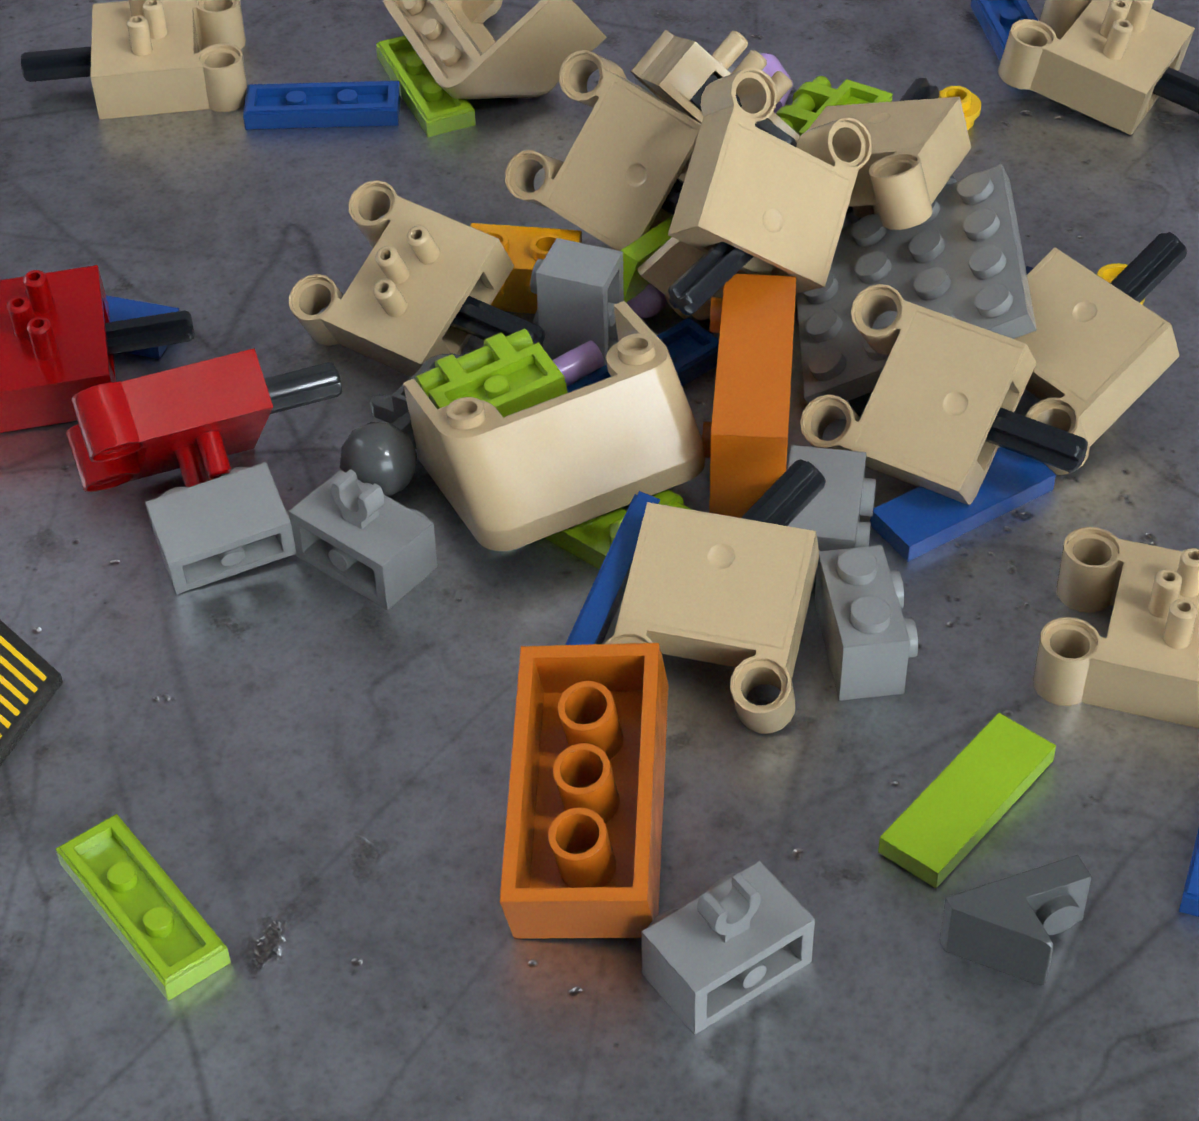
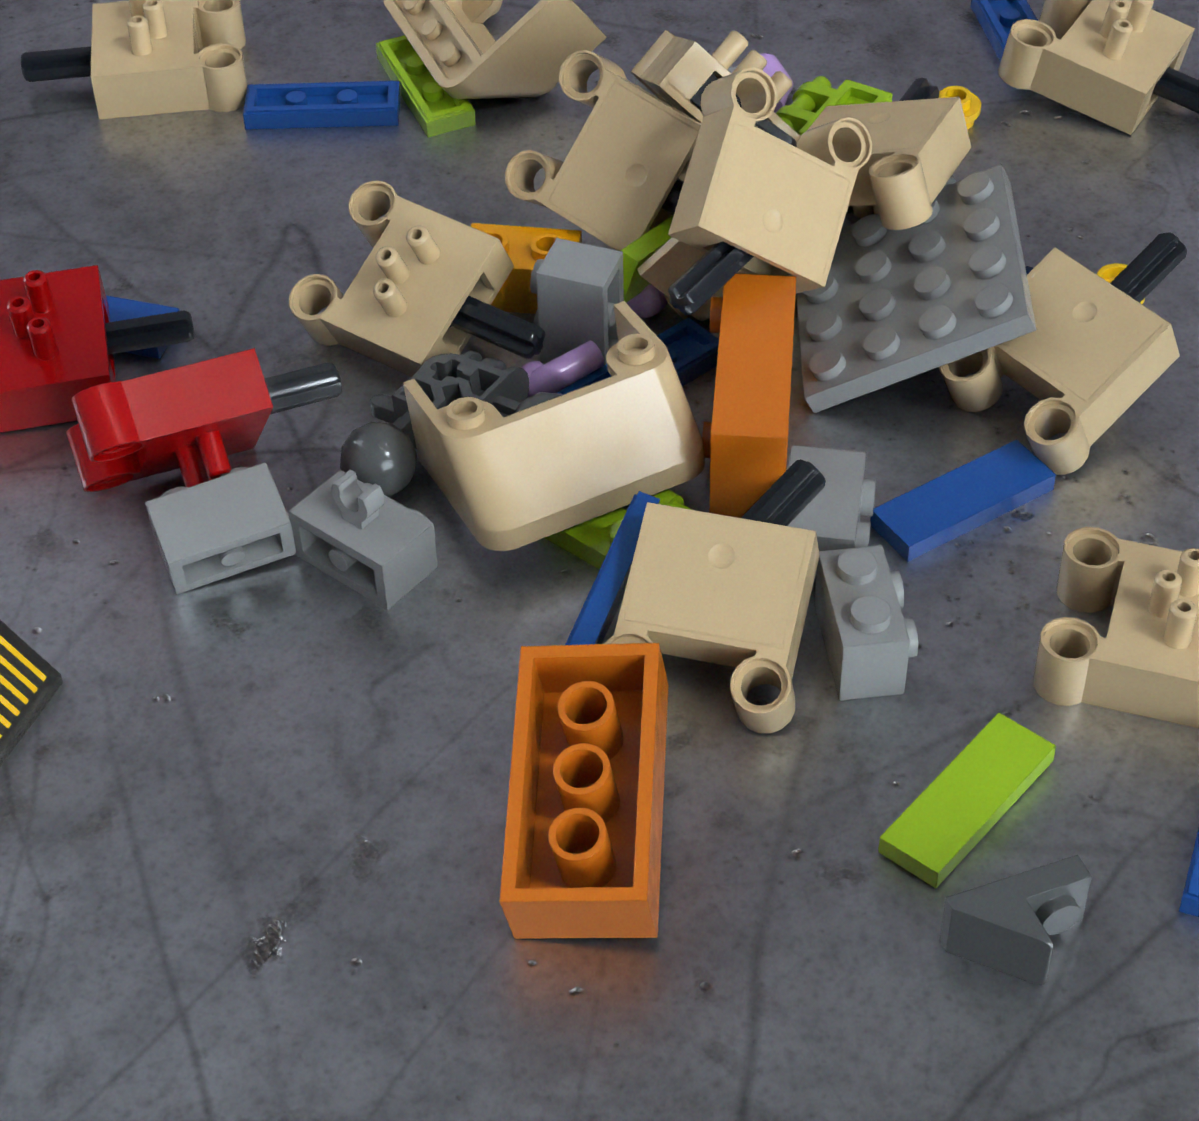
lime tile [55,814,231,1001] -> none
lime plate [415,328,568,417] -> none
light grey brick [641,861,815,1035] -> none
tan piece [800,284,1088,505] -> none

